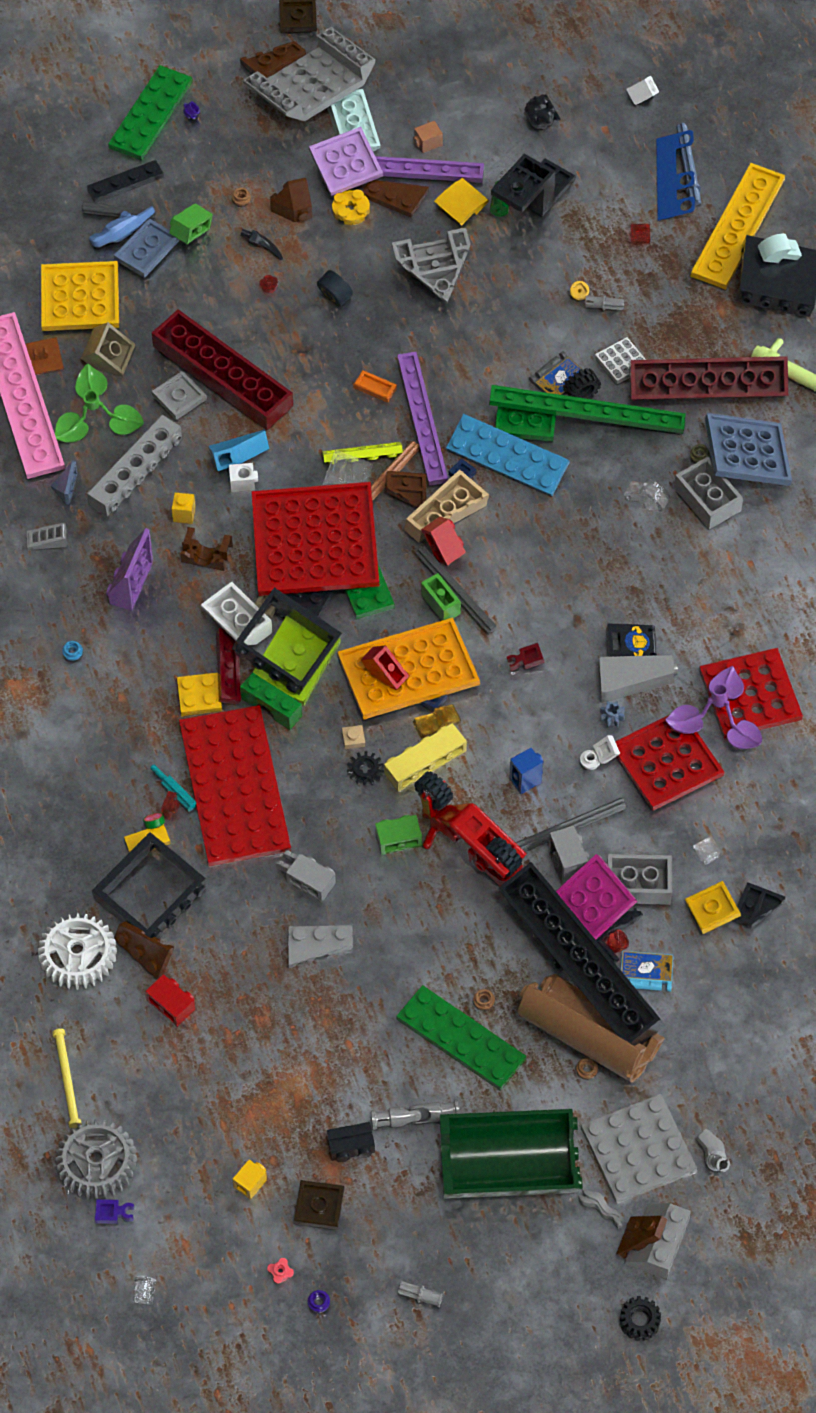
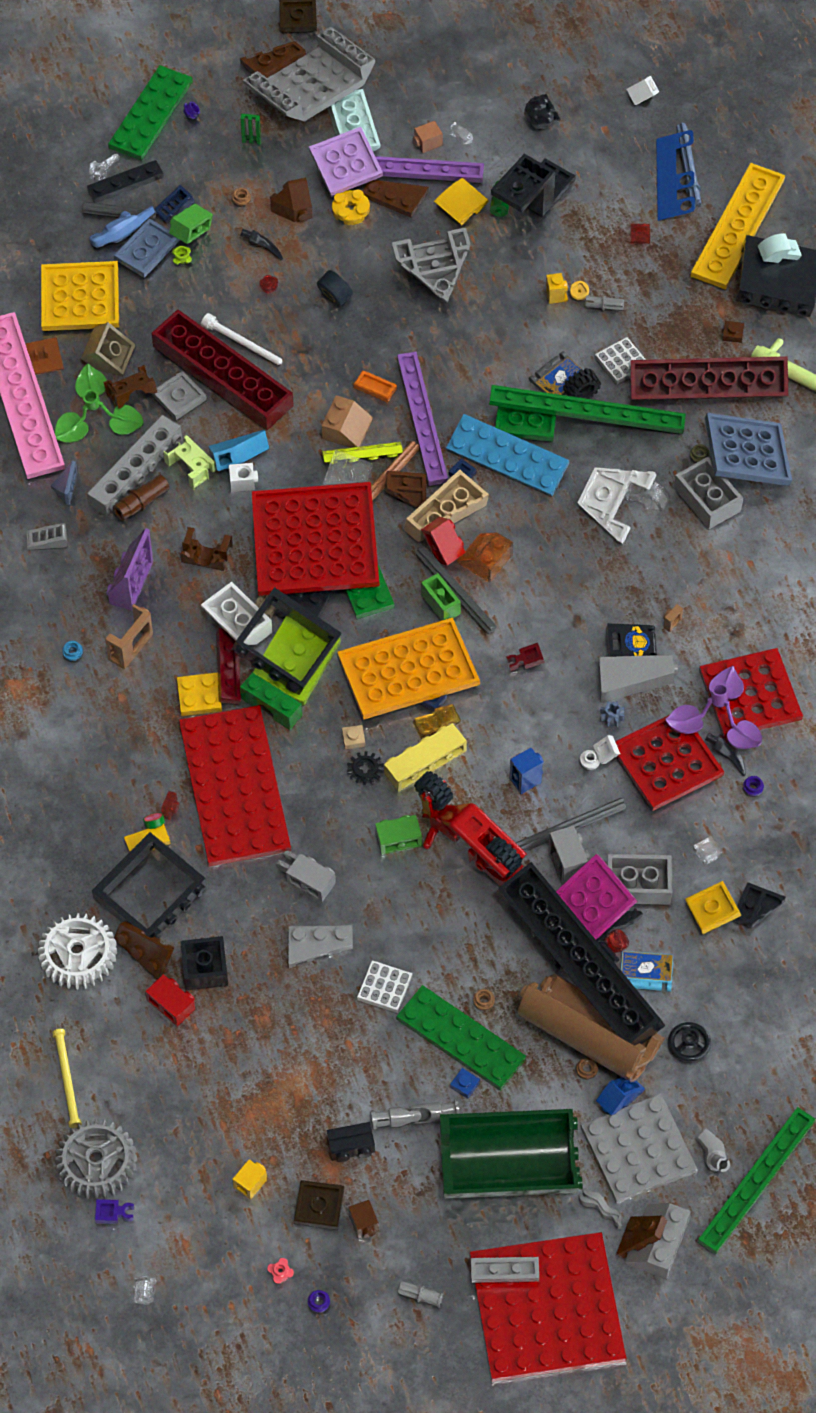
teal axle [150,764,197,812] -> none
yellow brick [172,492,196,524] -> none
red slope [360,645,409,690] -> none
black tyre [620,1296,661,1341] -> none
none -> clear bar [89,153,120,180]
none -> reddish brown piece [103,365,157,409]
none -> medium nougat window [105,604,153,670]
none -> reddish brown piece [113,475,170,521]
none -> dark blue slope [154,185,195,223]
none -> yellowish green piece [163,435,216,490]
none -> lime plate [172,246,192,265]
none -> black brick [180,936,228,990]
none -> white piece [201,313,283,365]
none -> green tile [240,114,261,144]
none -> medium nougat slope [322,395,373,448]
none -> reddish brown brick [348,1200,379,1239]
none -> tile [357,961,412,1013]
none -> blue plate [450,1068,480,1099]
none -> clear cylinder [451,122,473,145]
none -> clear orange slope [457,532,513,583]
none -> red plate [470,1232,627,1382]
none -> light grey plate [471,1257,539,1283]
none -> yellow brick [546,273,568,304]
none -> white wing [578,468,657,544]
none -> blue slope [596,1077,645,1115]
none -> medium nougat plate [663,604,683,632]
none -> black piece [668,1022,711,1062]
none -> green plate [698,1107,816,1255]
none -> black bar [705,733,746,776]
none -> reddish brown plate [723,321,744,343]
none -> dark purple plate [743,776,764,796]

